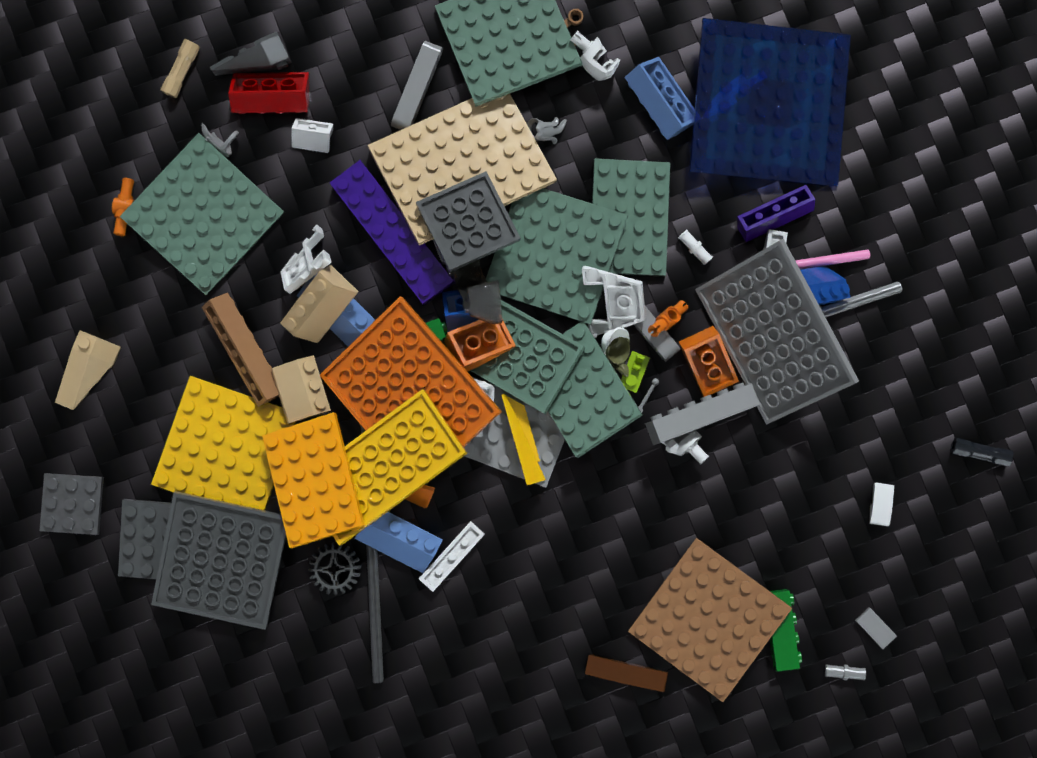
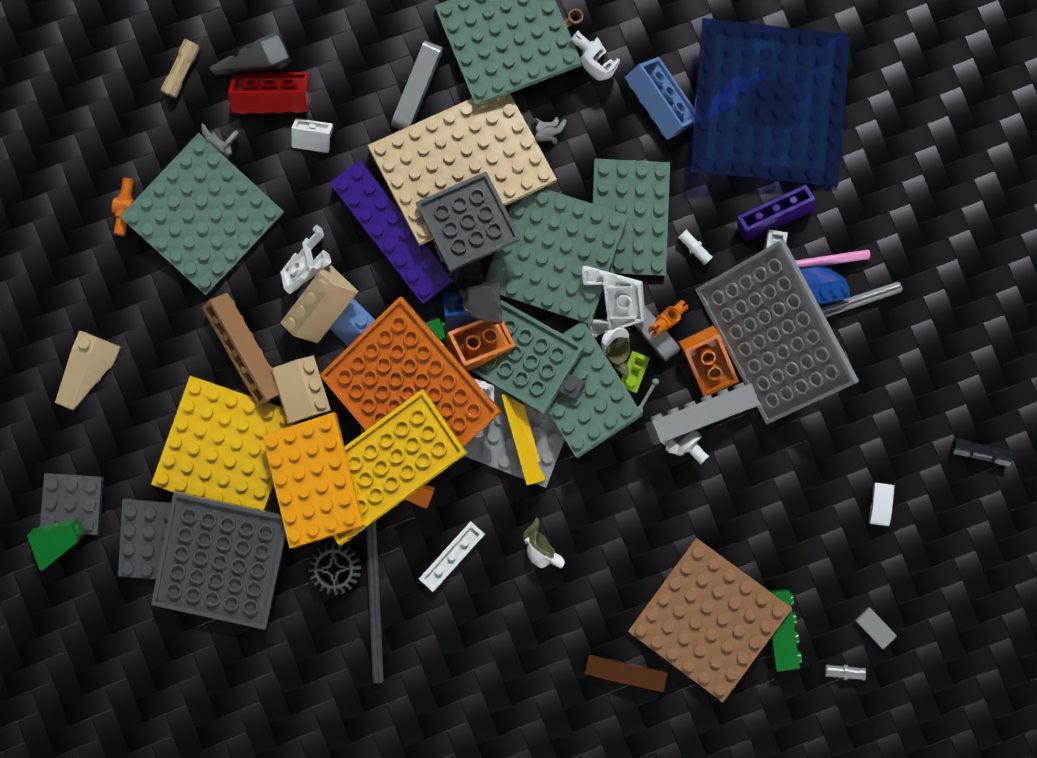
medium blue slope [354,512,442,573] -> none
none -> green slope [27,518,84,571]
none -> hair [523,518,564,568]
none -> dark grey plate [559,374,586,400]

